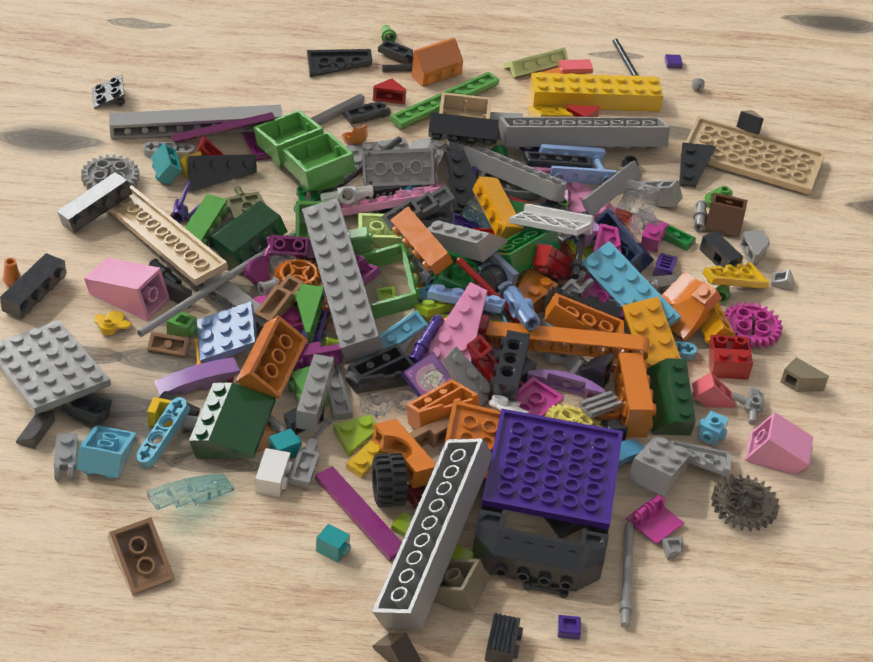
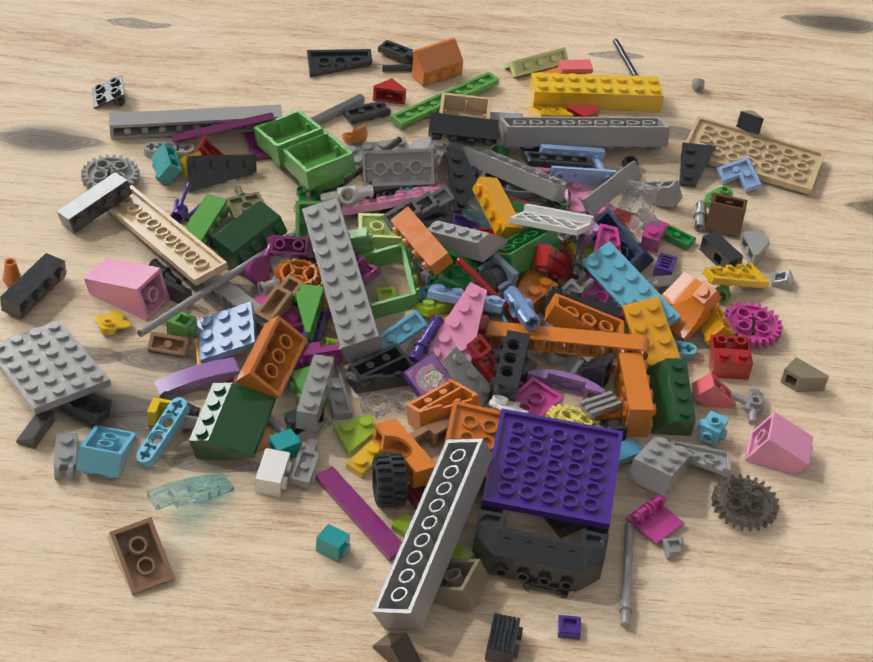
bright green cone [381,25,397,42] -> none
dark purple tile [664,54,683,69] -> none
none -> light blue tile [716,157,762,193]

